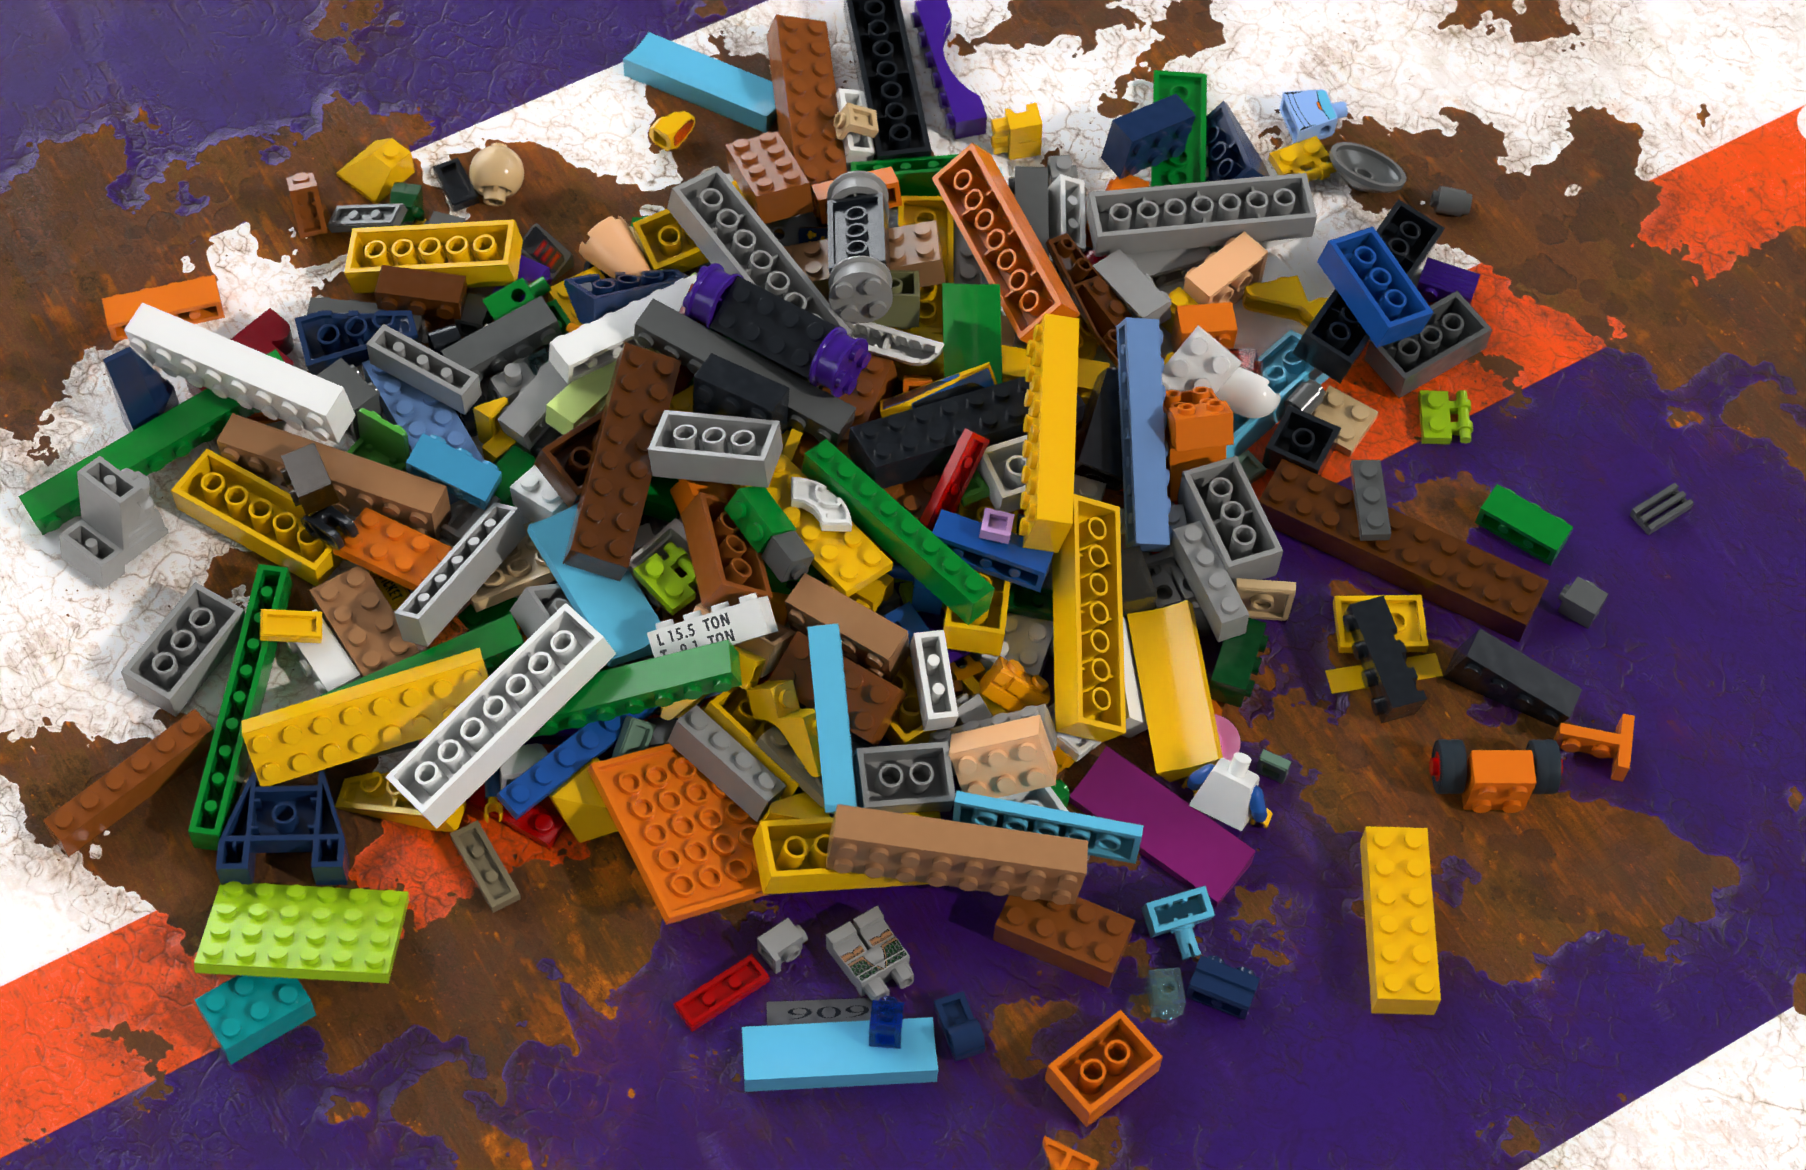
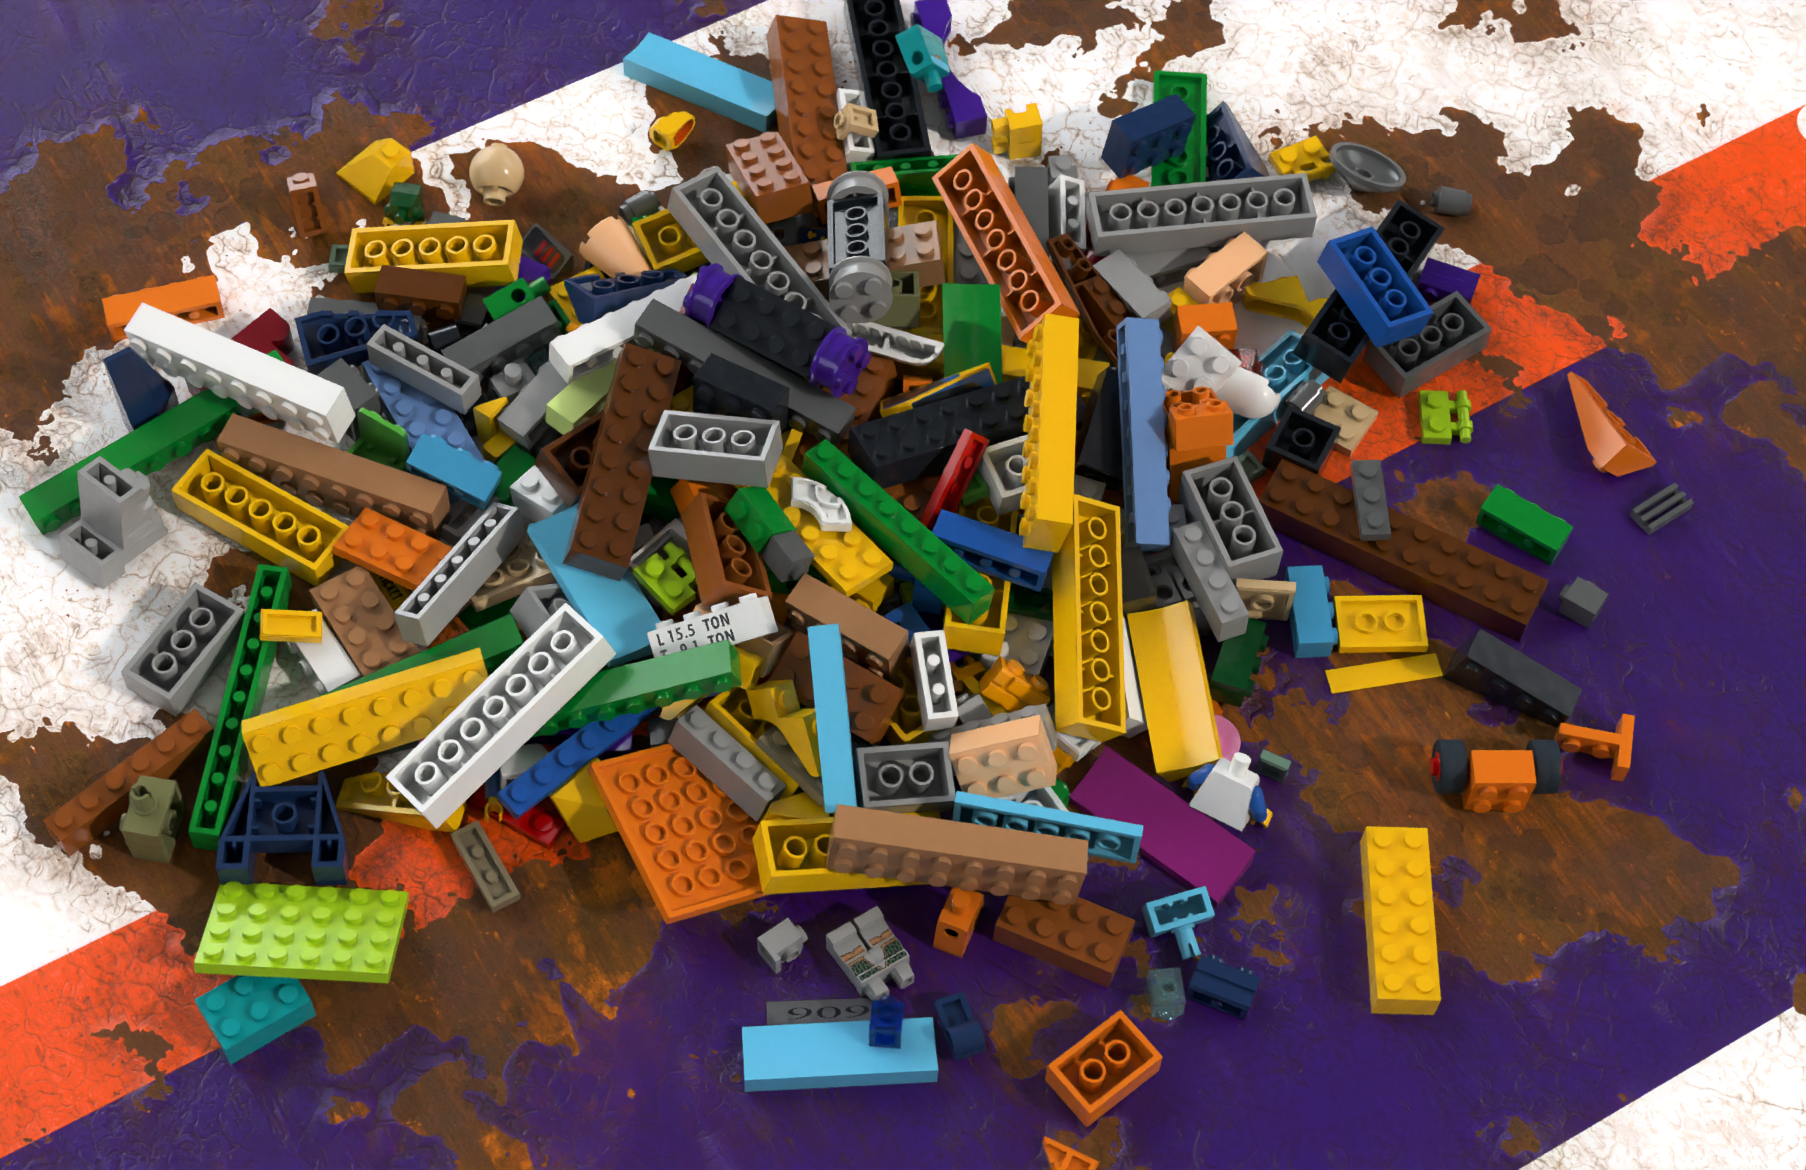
brick [280,443,340,516] -> none
black piece [300,505,359,550] -> none
dark grey tile [327,203,408,233] -> none
black tile [433,158,480,212] -> none
sand green tile [611,715,656,758] -> none
red tile [673,953,770,1032] -> none
lavender plate [979,508,1015,544] -> none
light blue torso [1279,89,1348,144] -> none
black wedge [1343,596,1427,724] -> none
none -> olive brick [119,775,187,864]
none -> sand green tile [328,244,349,273]
none -> dark grey brick [618,189,661,226]
none -> teal torso [895,24,950,93]
none -> orange torso [933,887,984,959]
none -> dark azure brick [1283,565,1338,658]
none -> orange wedge [1567,371,1657,477]

